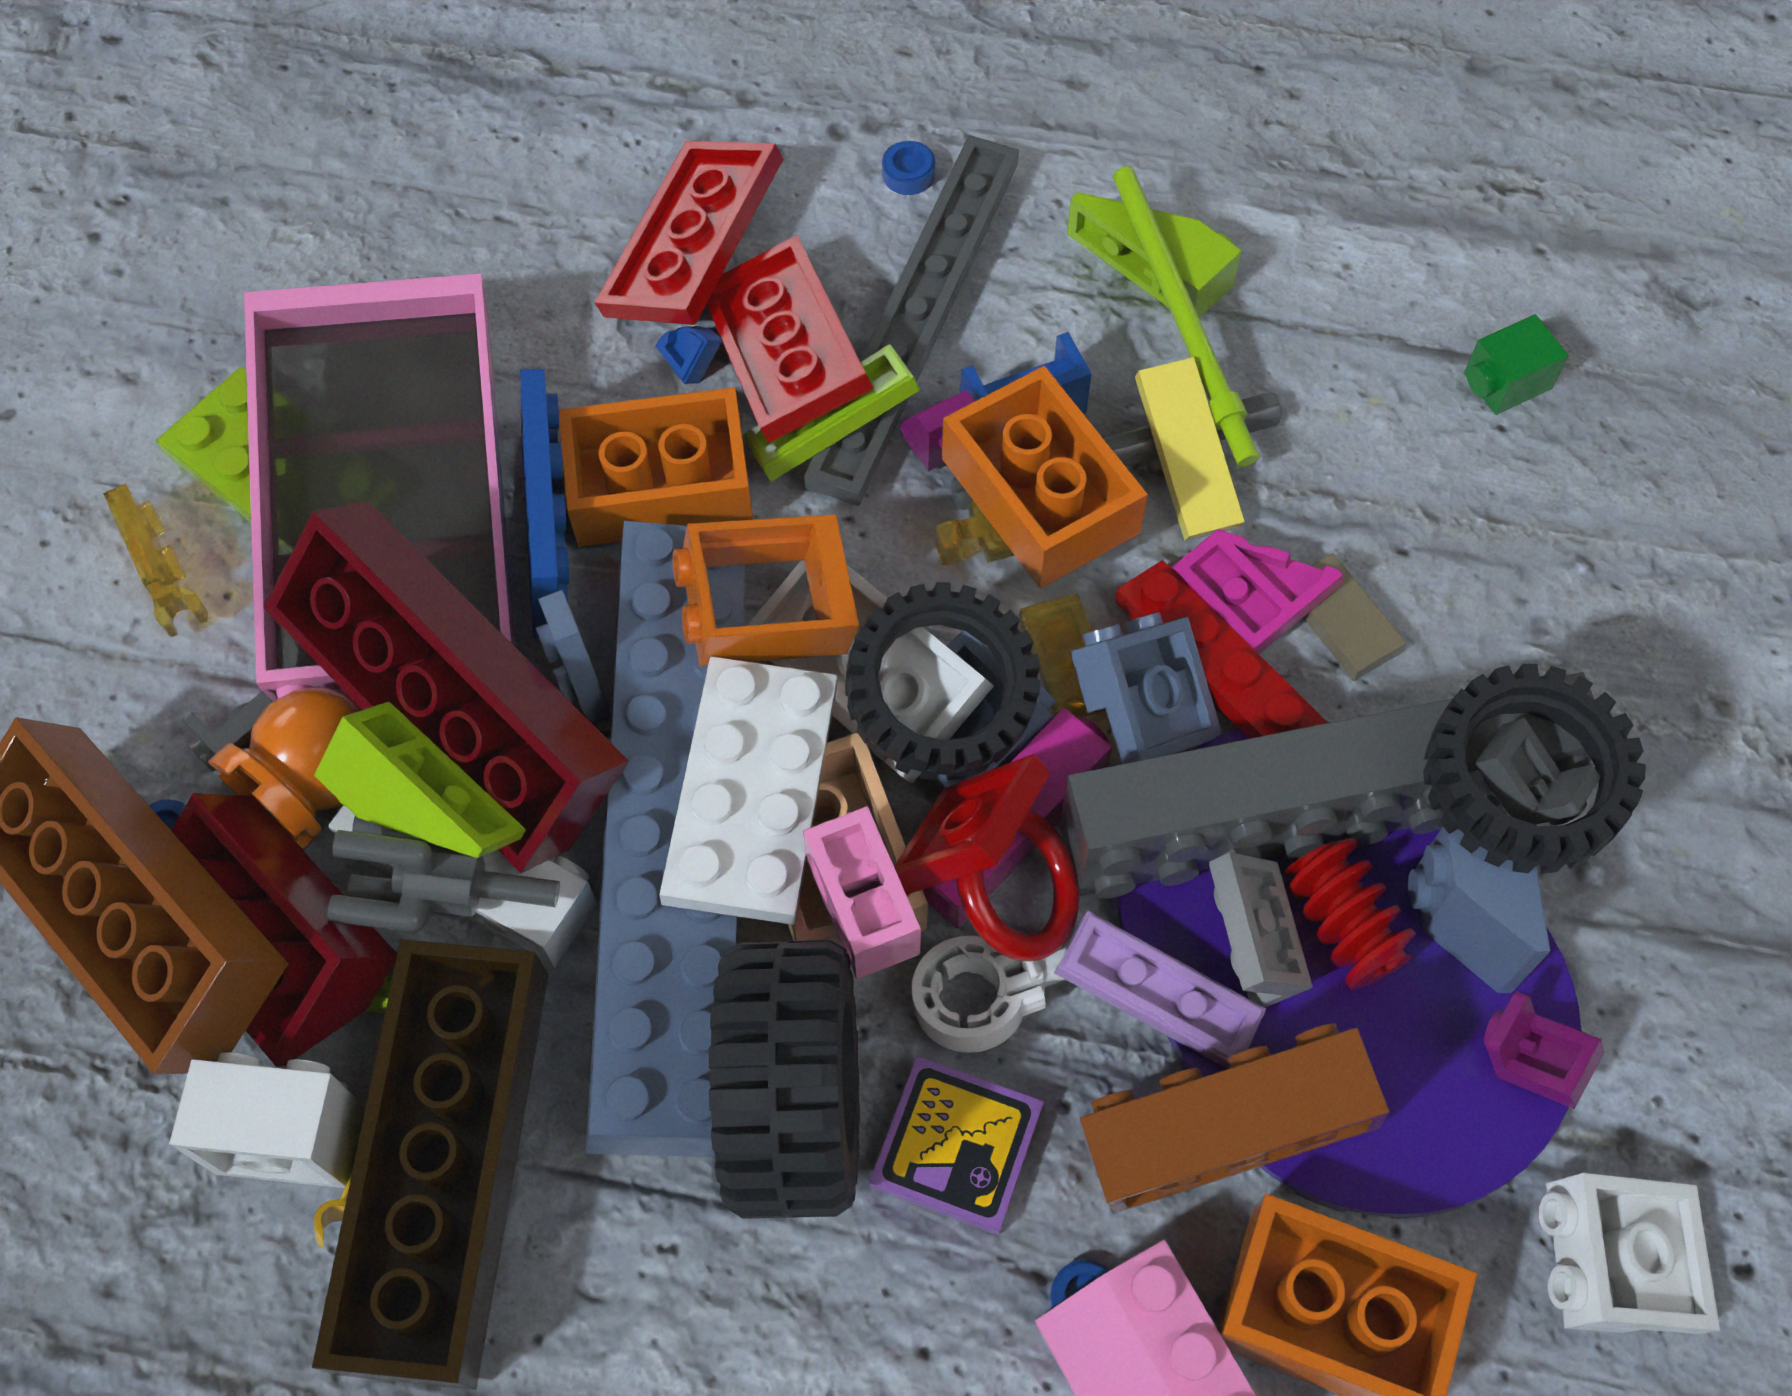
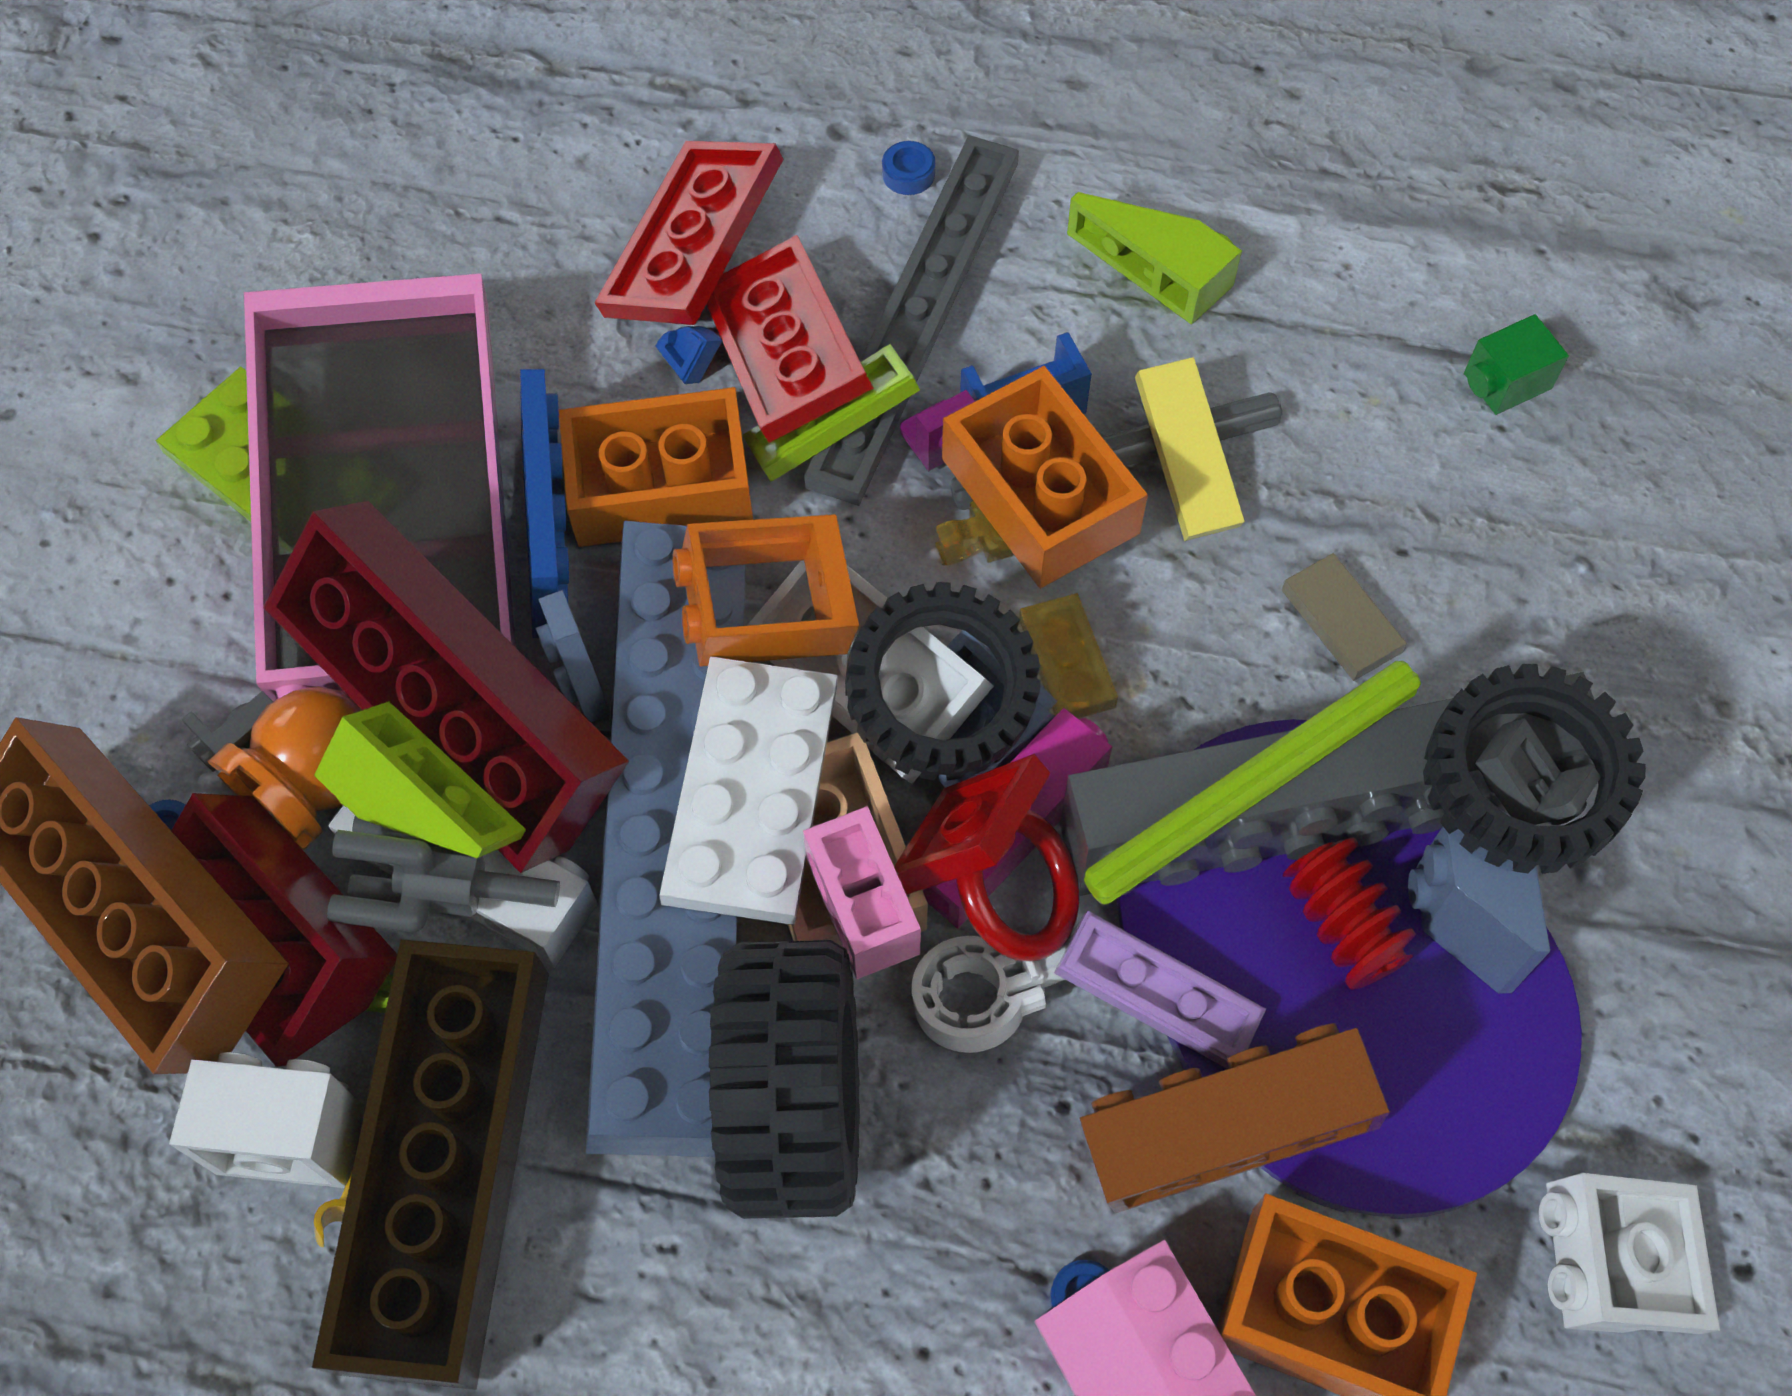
clear yellow plate [103,483,208,638] -> none
tile [869,1055,1044,1236] -> none
sand blue plate [1070,612,1222,764] -> none
lime bar [1112,166,1260,467] -> none
red plate [1115,560,1327,739] -> none
dark pink wing [1172,529,1343,654] -> none
light grey bracket [1209,852,1313,1008] -> none
magenta bracket [1484,991,1605,1109] -> none
none -> lime axle [1084,661,1421,905]

